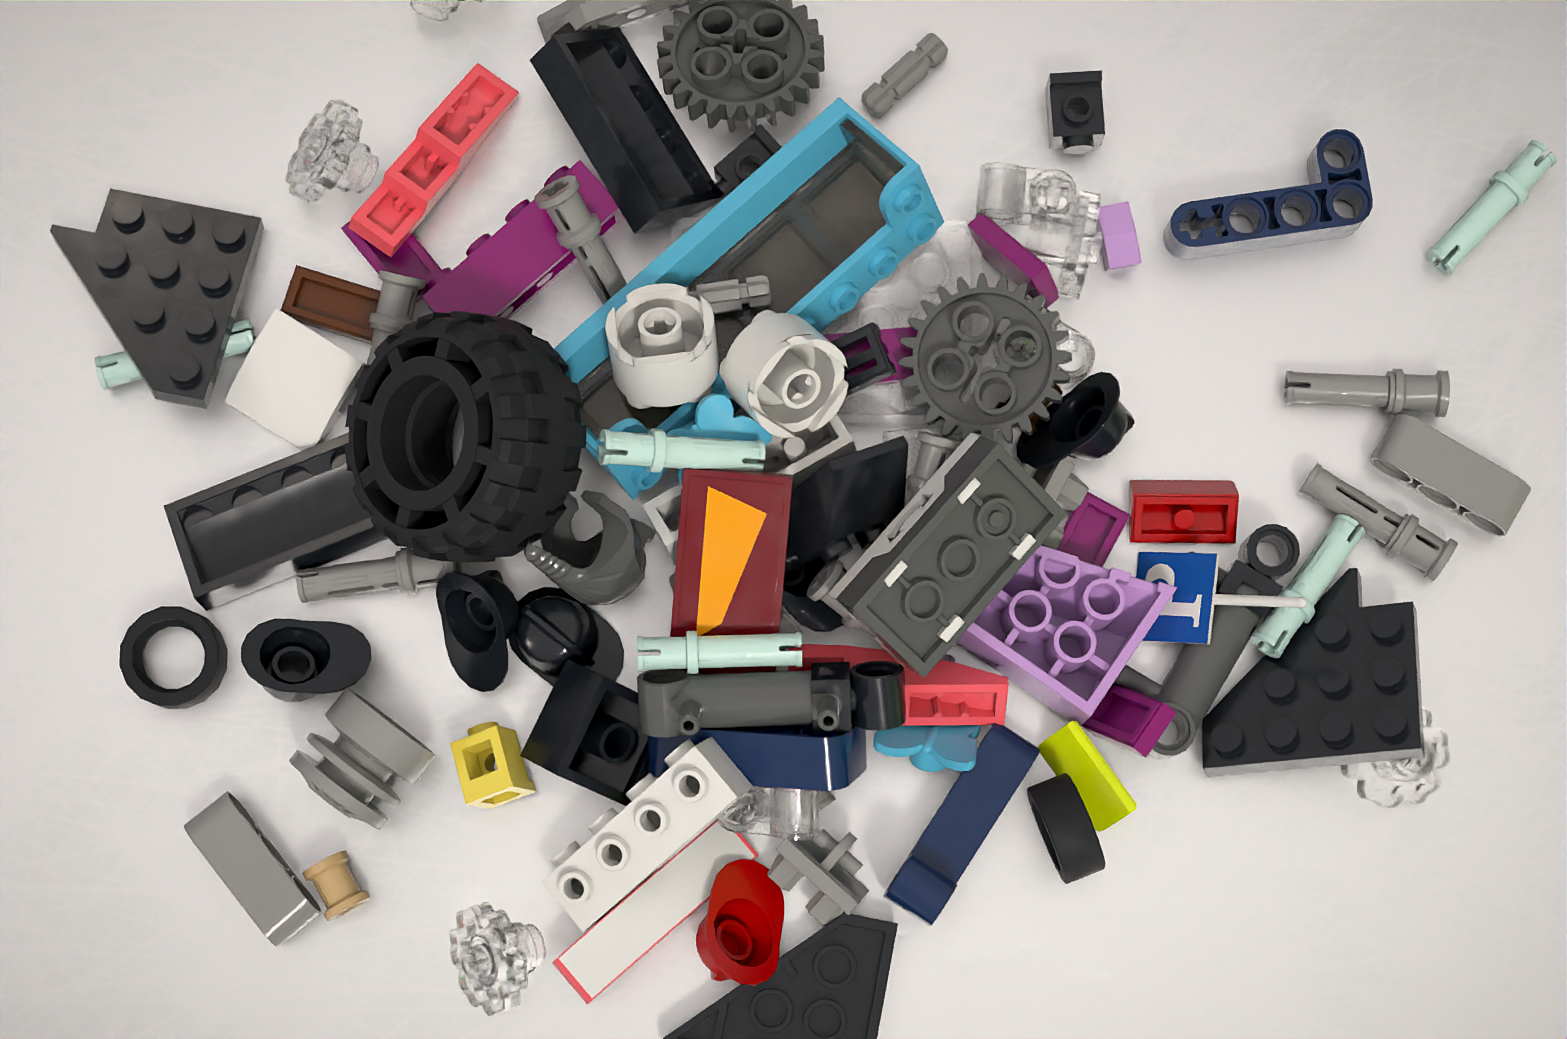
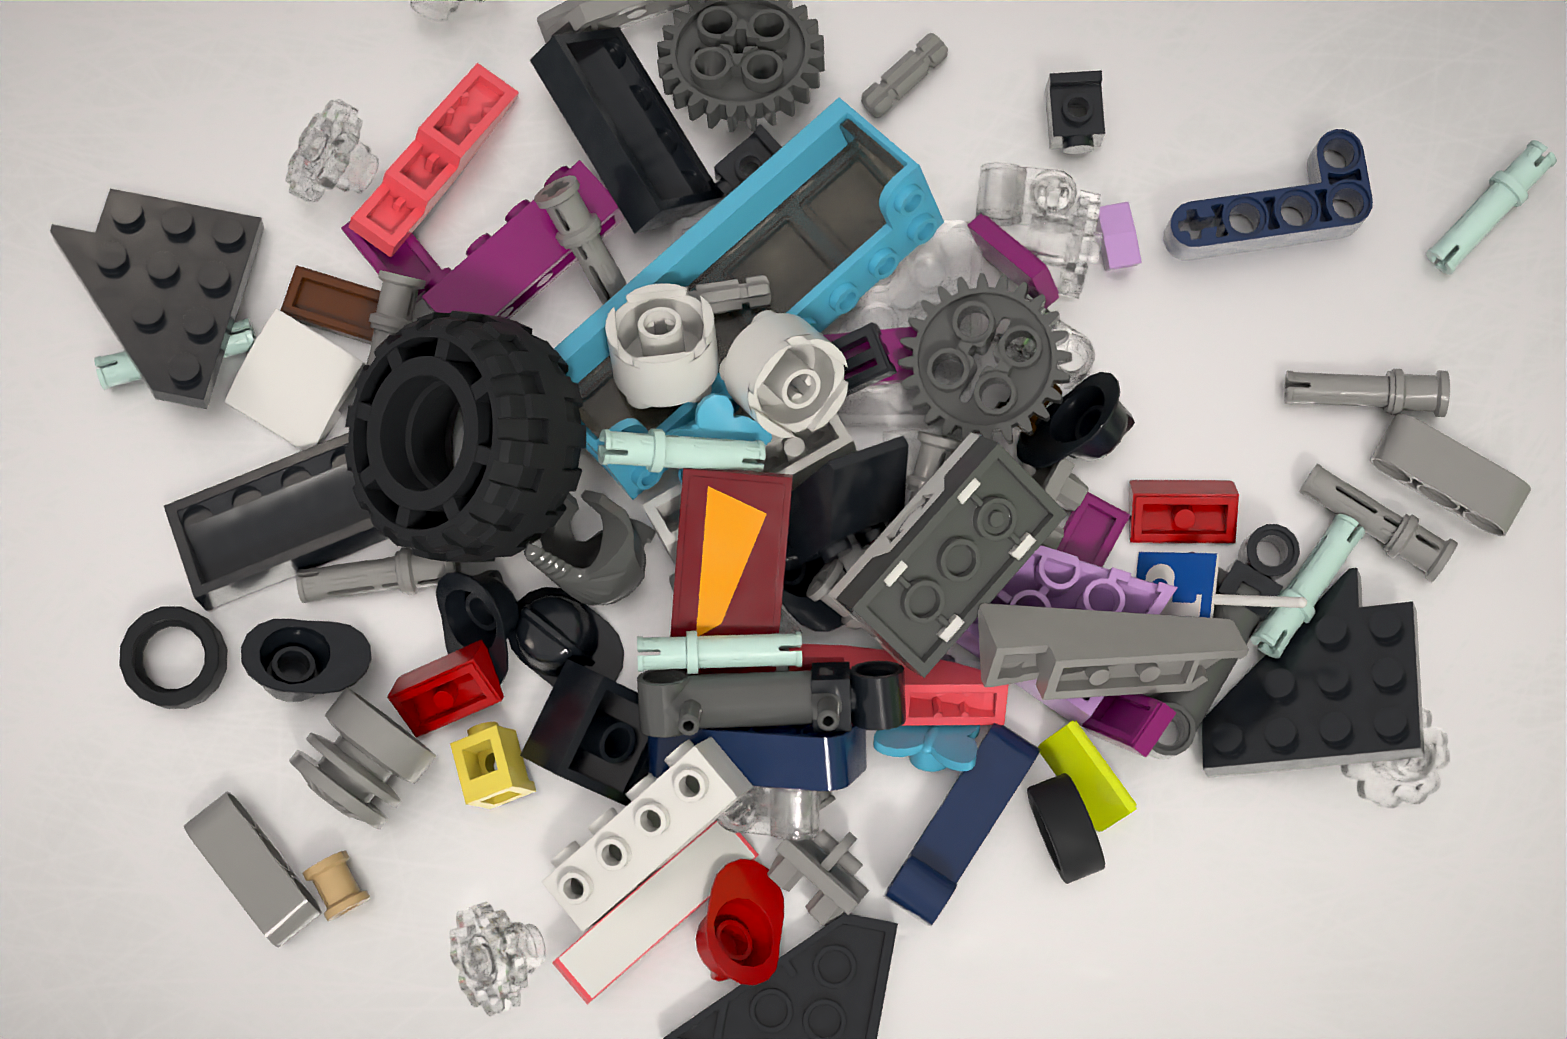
none -> red slope [387,640,504,738]
none -> light grey wedge [978,603,1249,700]

